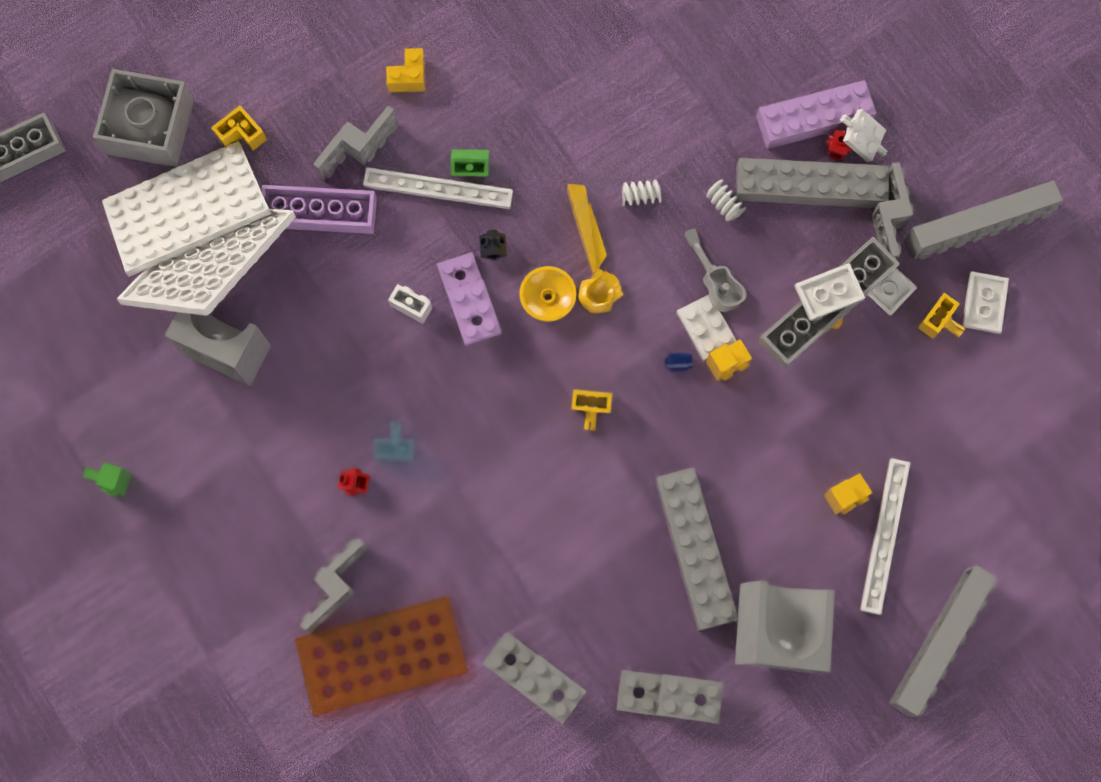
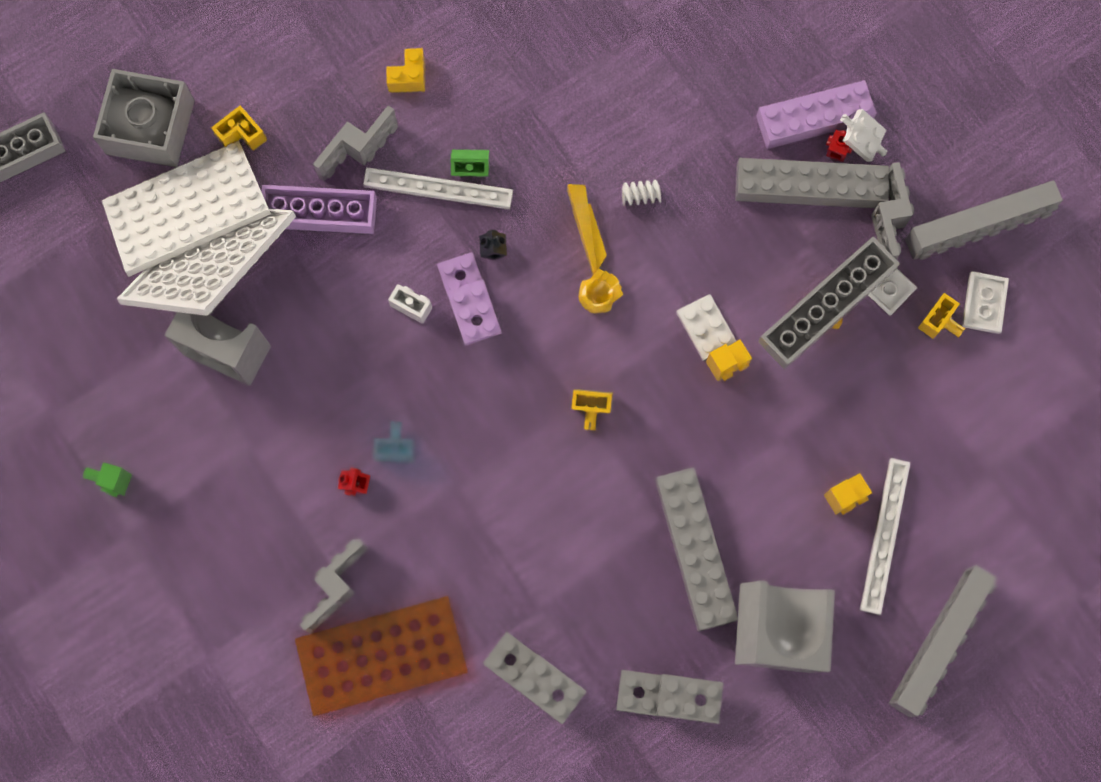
yellow dish [519,266,576,322] -> none
clear blue brick [664,352,693,372] -> none
light grey piece [685,228,746,312] -> none
white piece [706,179,746,222] -> none
white plate [794,263,865,321] -> none

